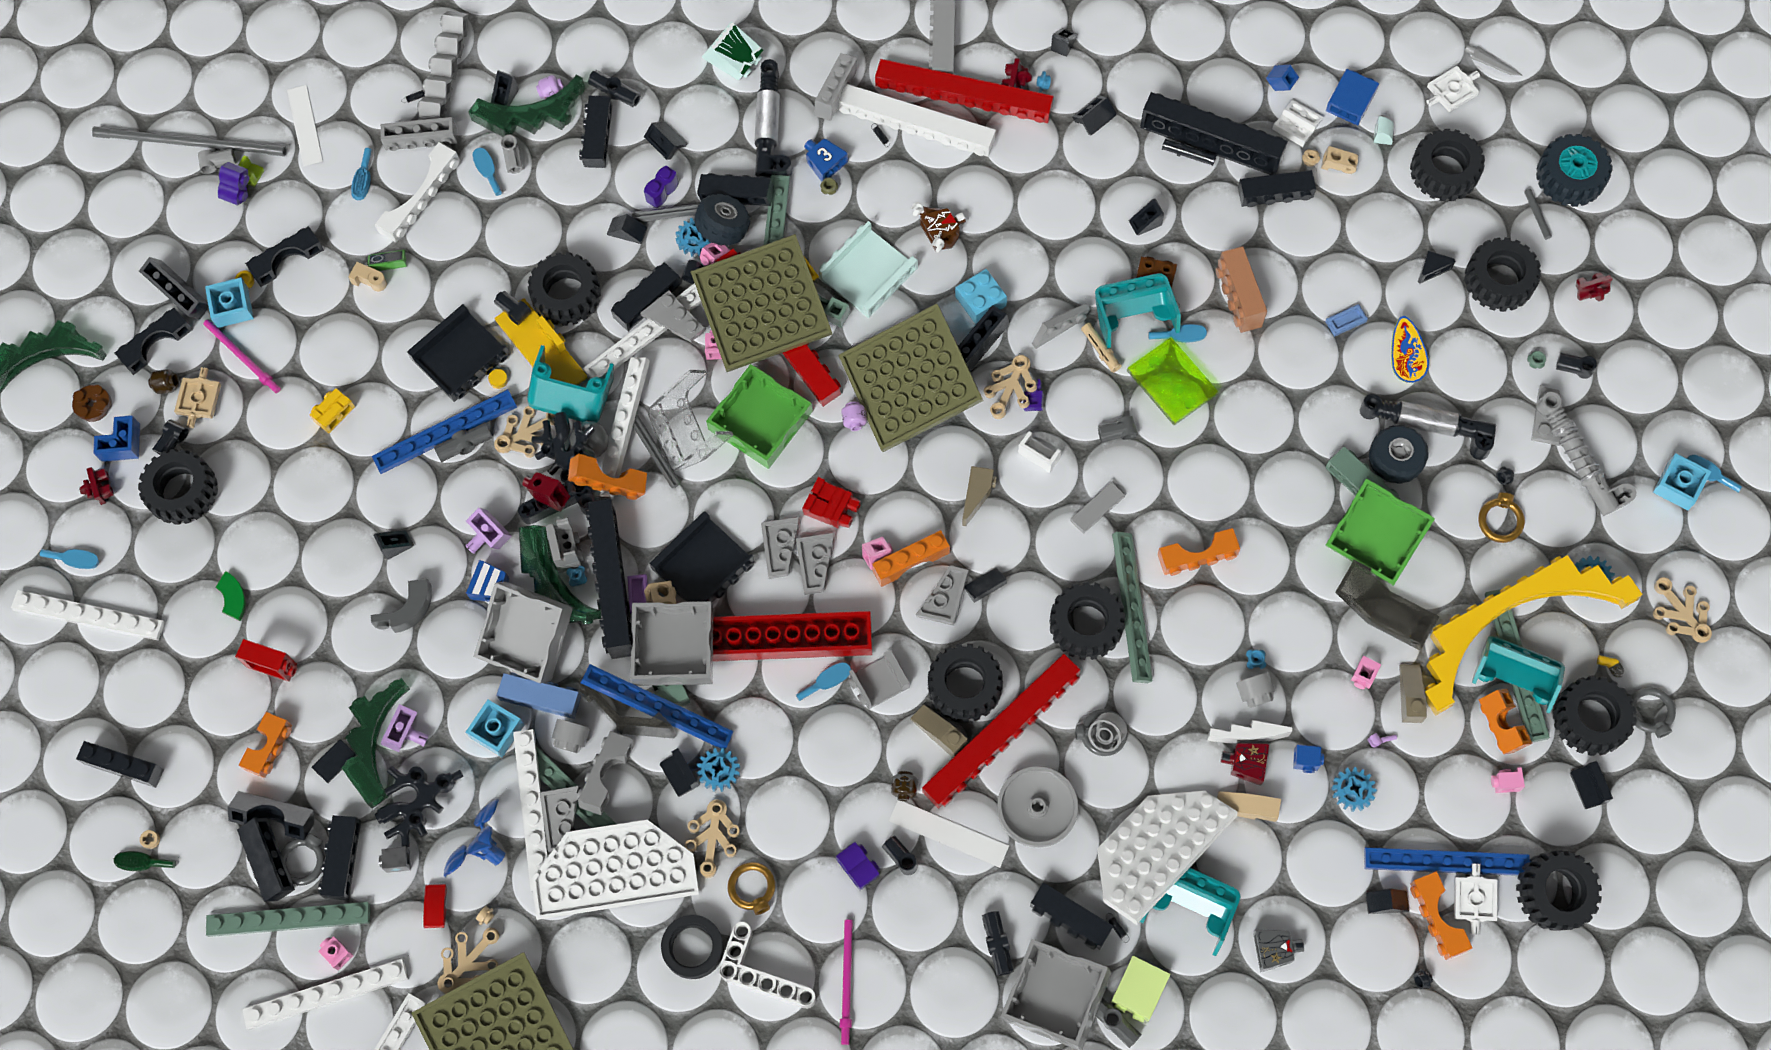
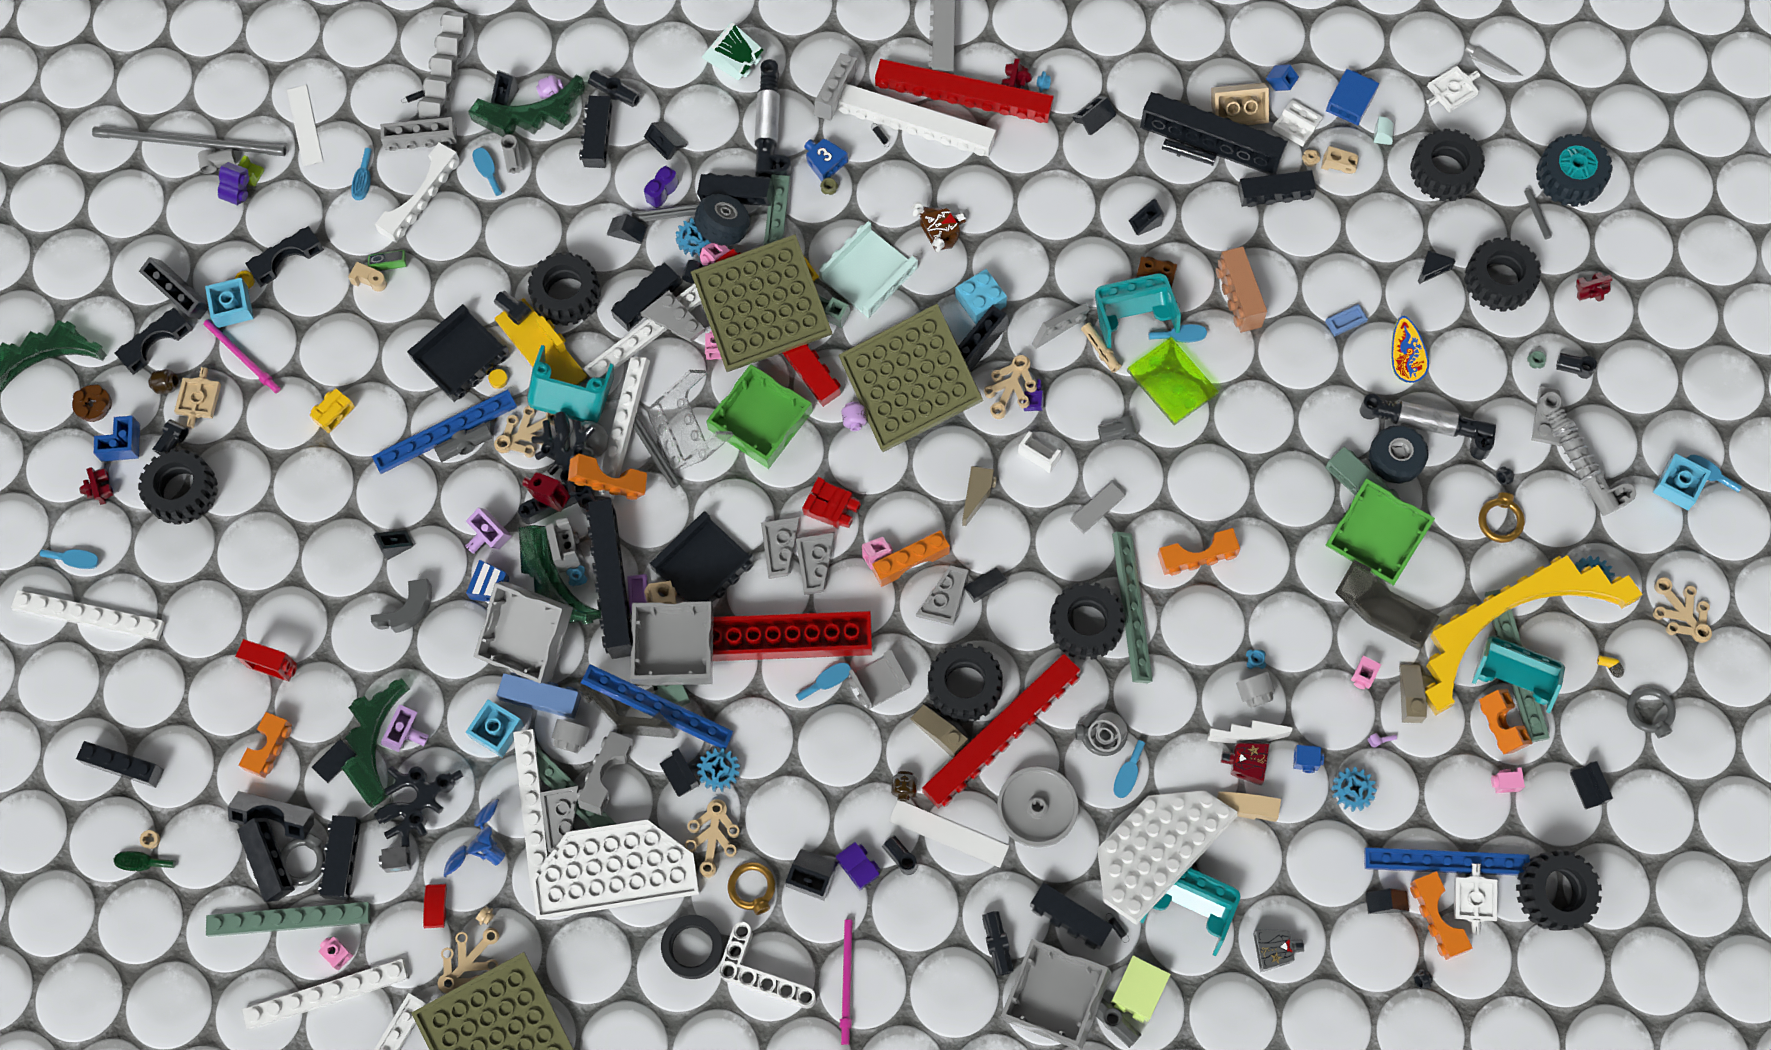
green tile [215,571,246,621] -> none
black slope [1051,28,1078,57] -> none
black tyre [1553,676,1637,756] -> none
none -> black slope [785,849,839,901]
none -> dark azure piece [1113,740,1145,798]
none -> tan slope [1211,83,1269,125]

